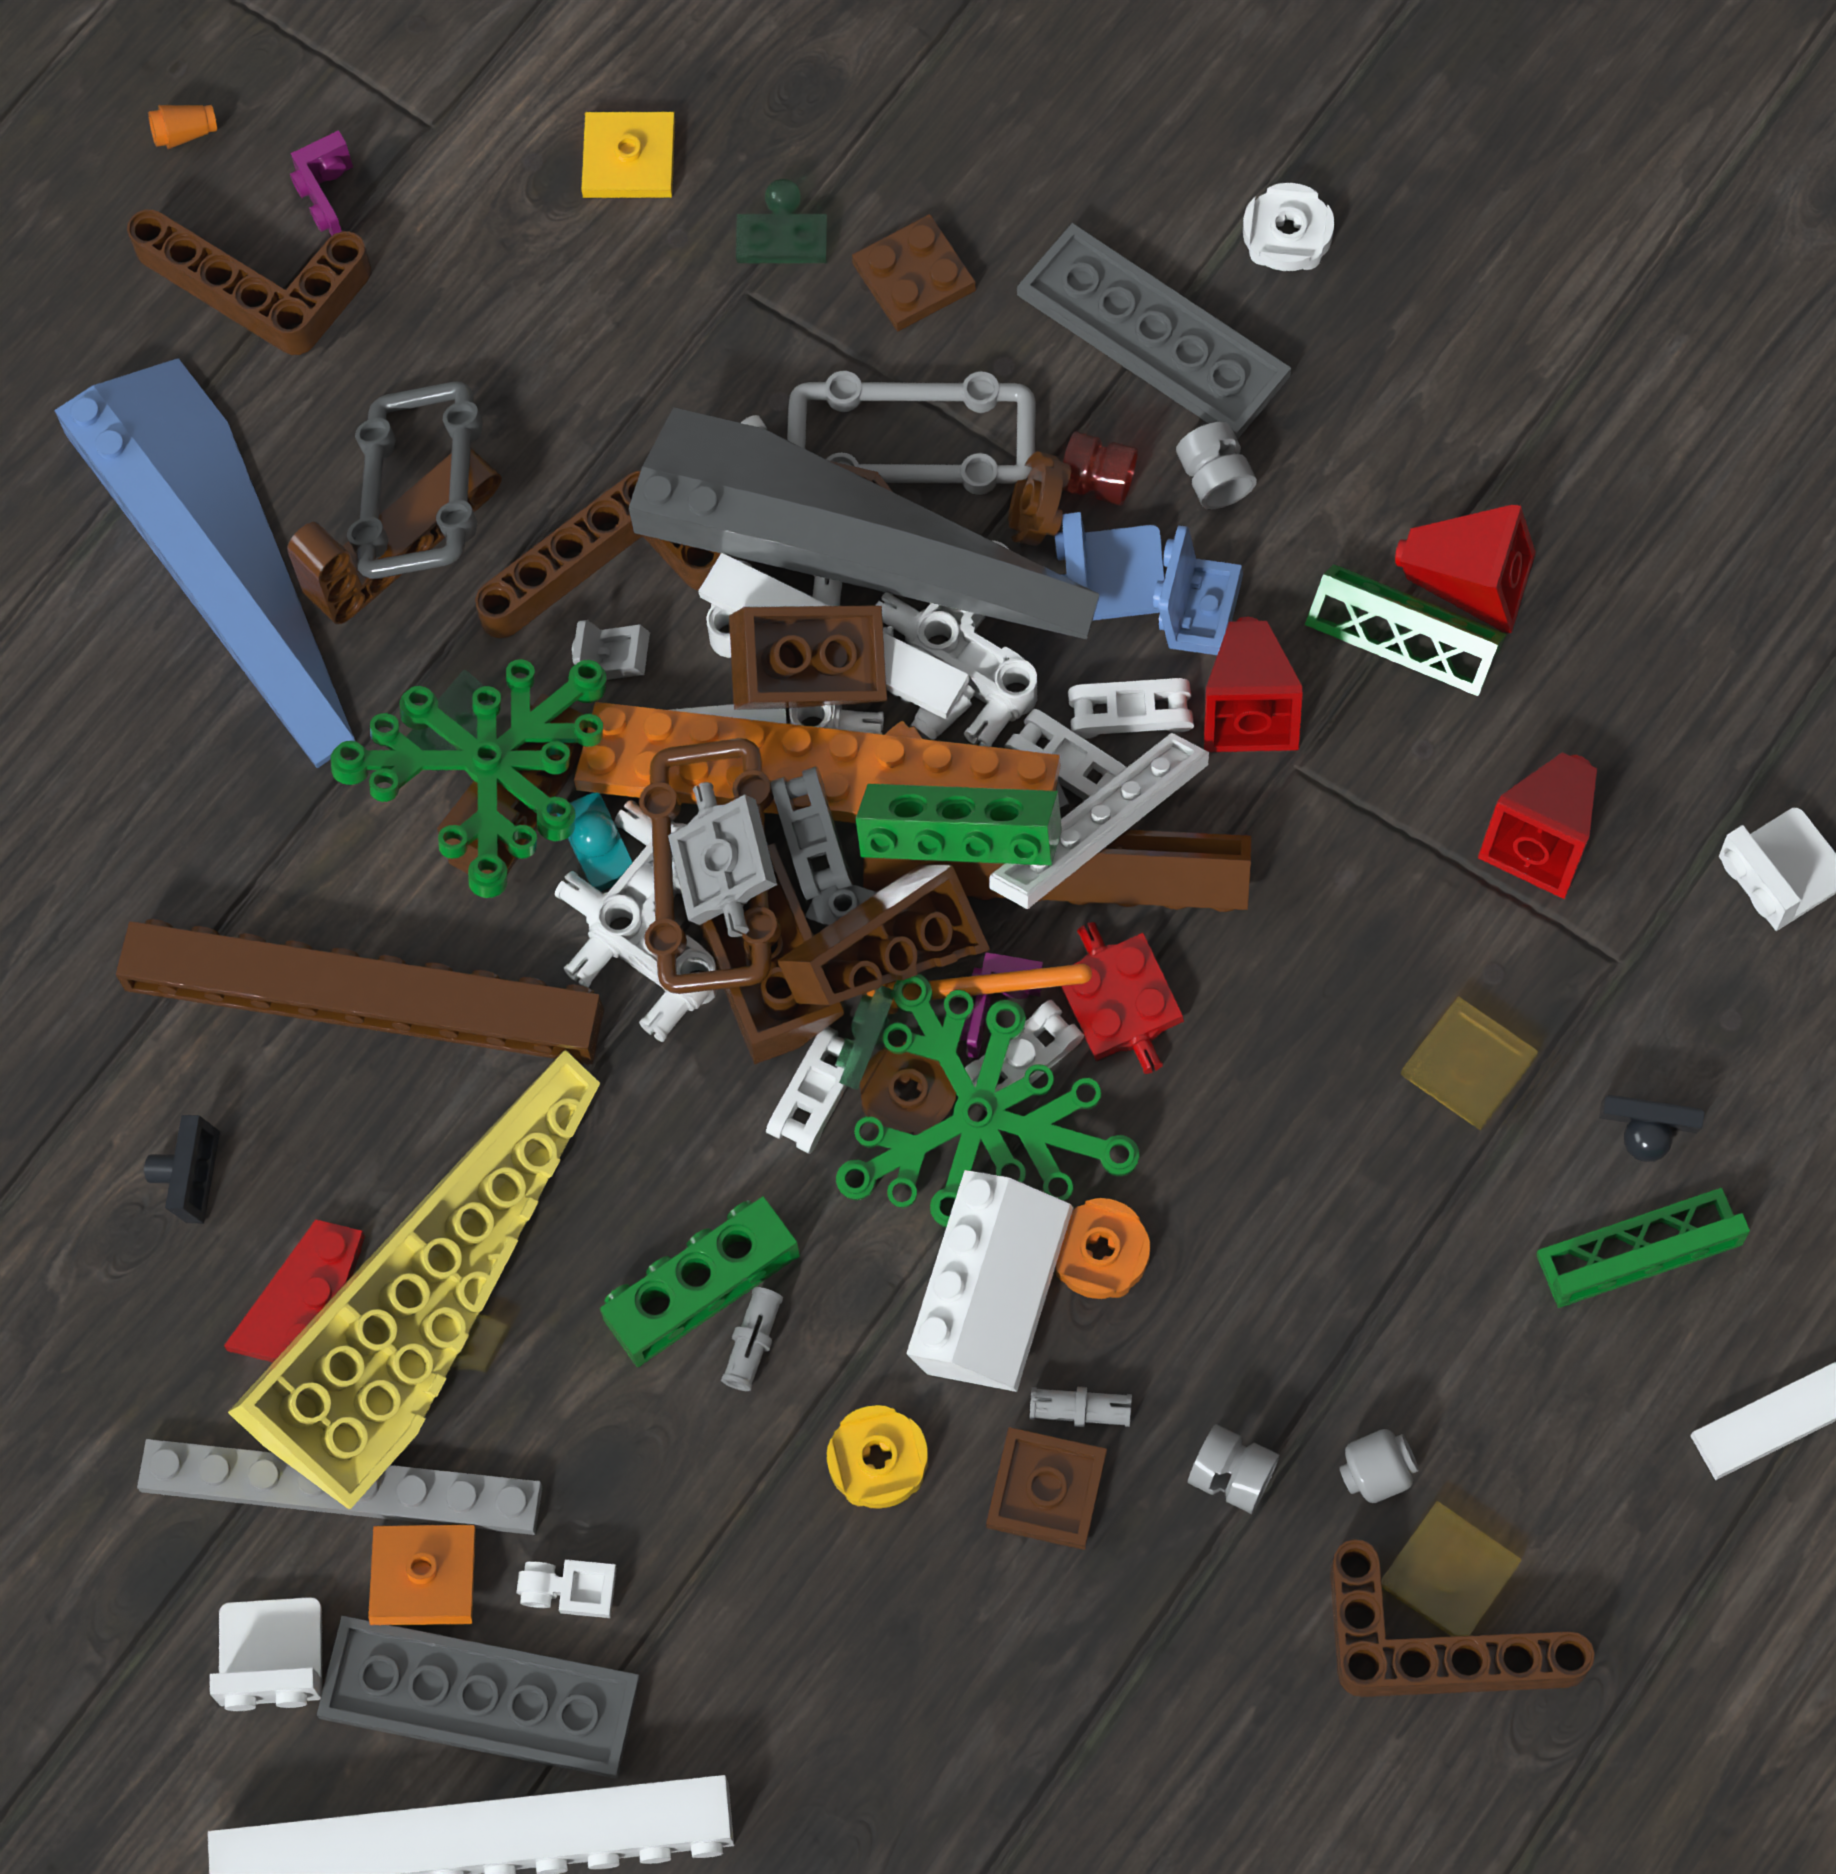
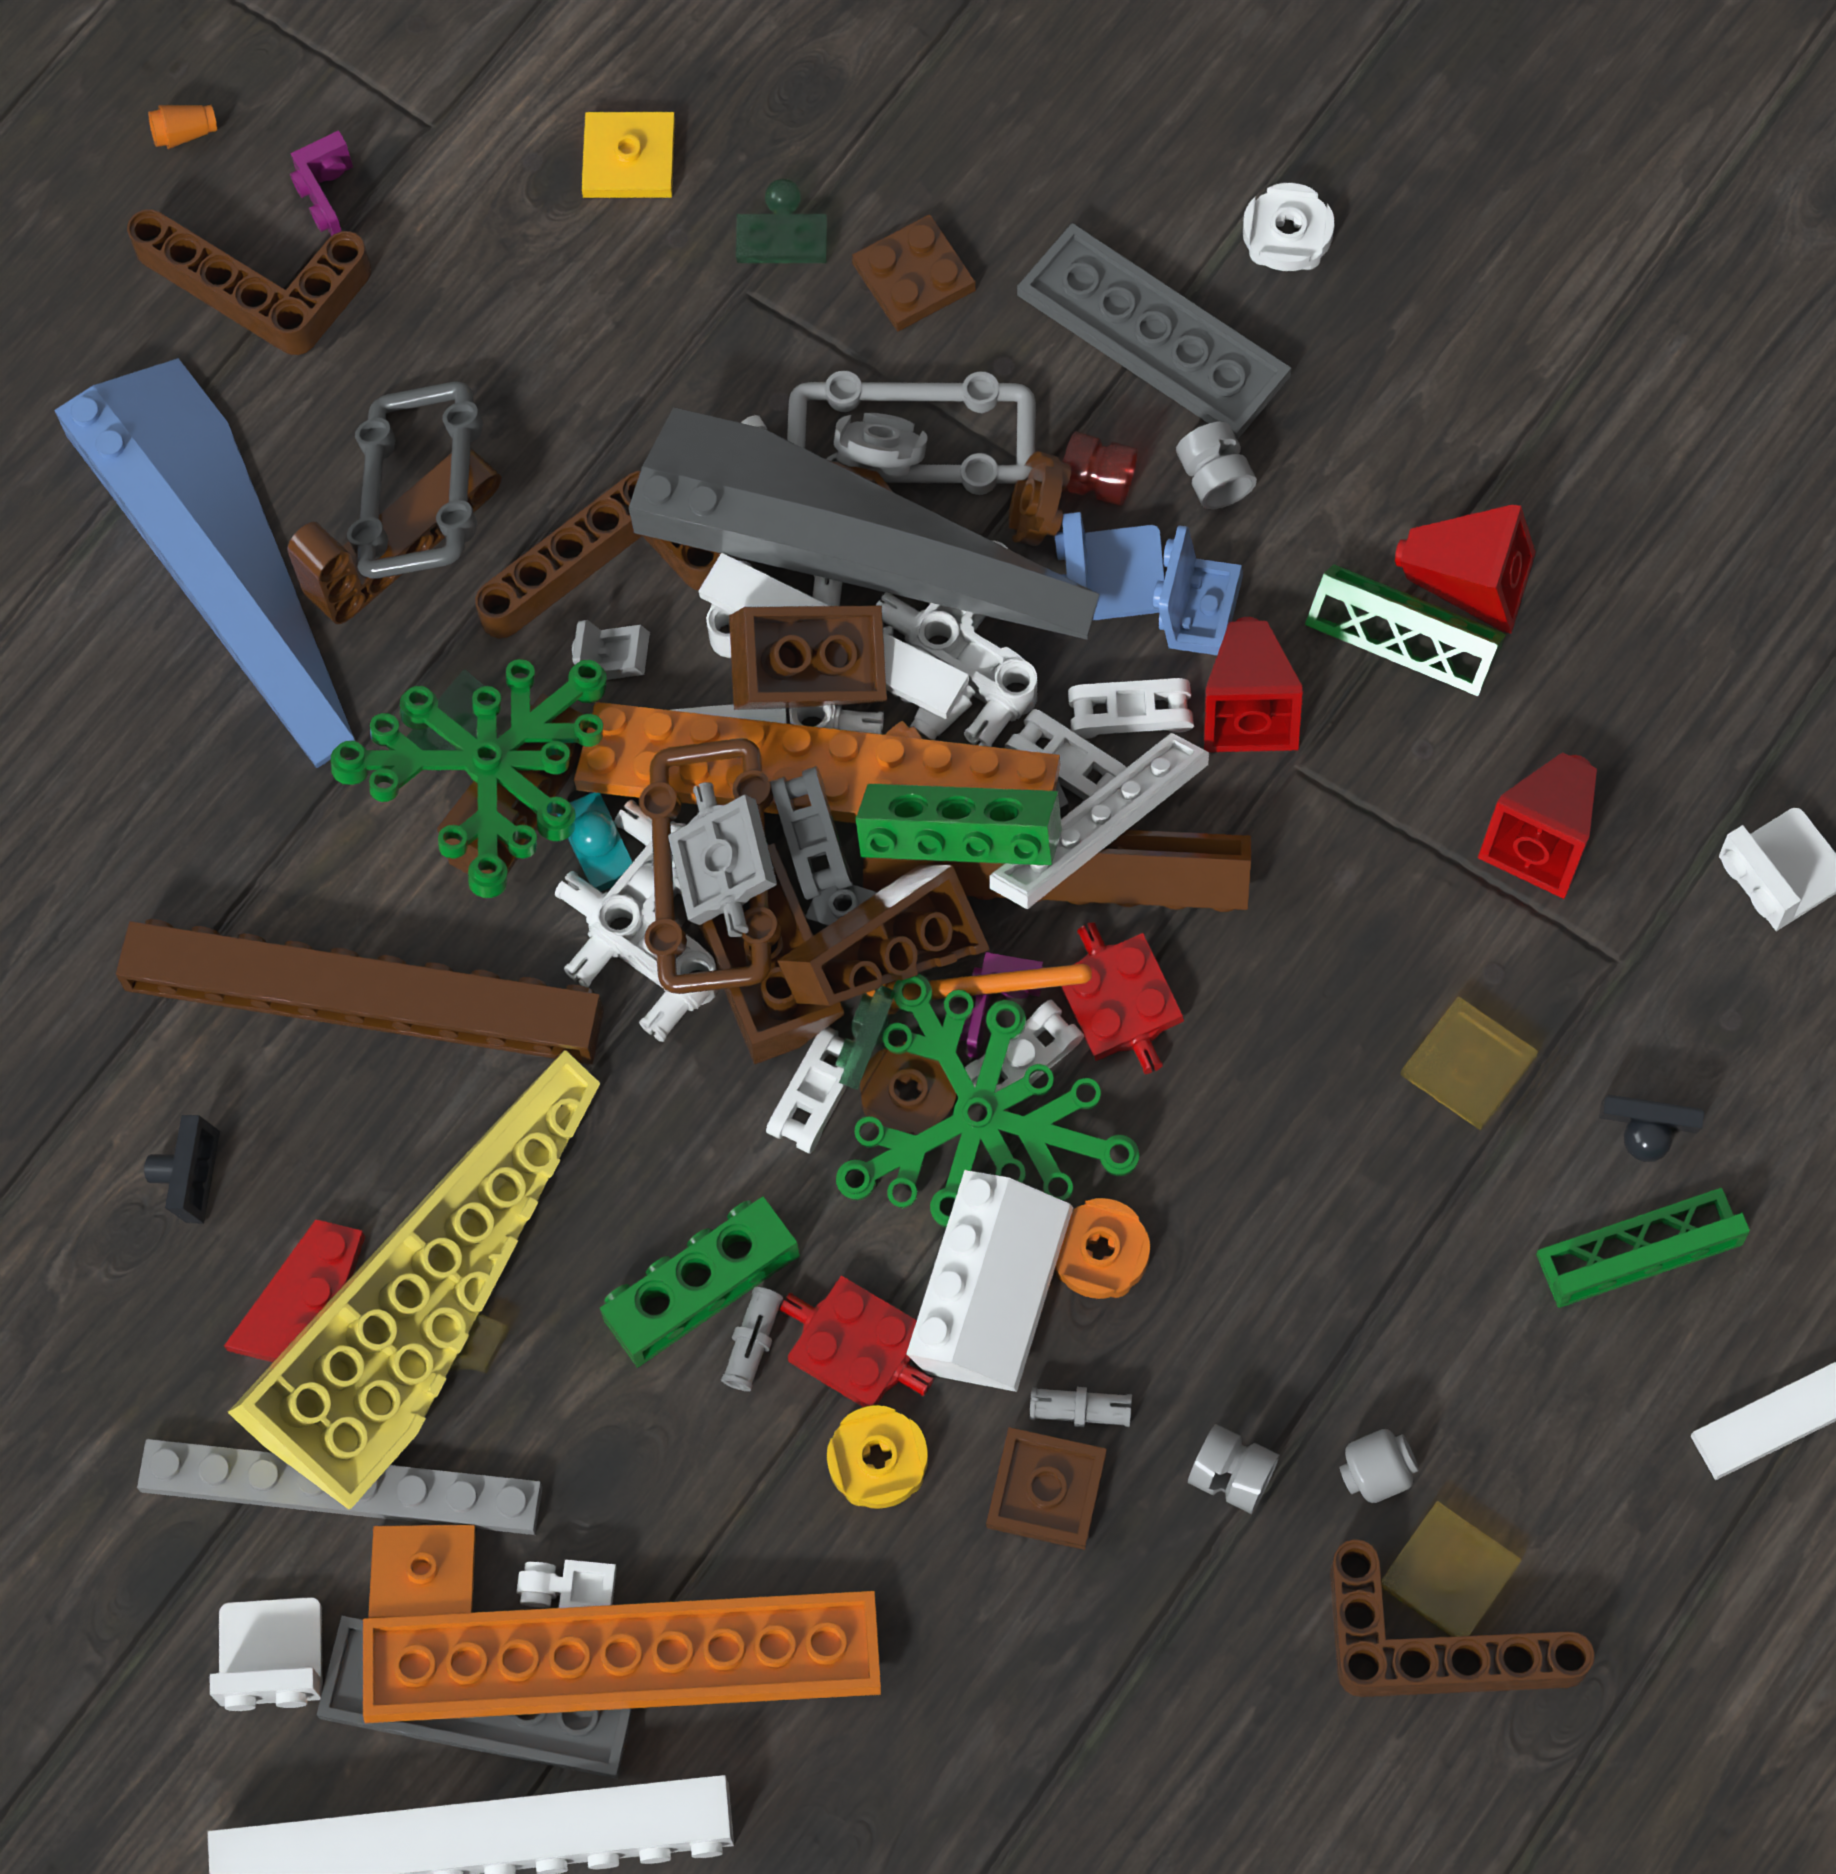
none -> orange plate [363,1591,881,1723]
none -> red plate [780,1275,934,1407]
none -> light grey plate [834,413,927,476]

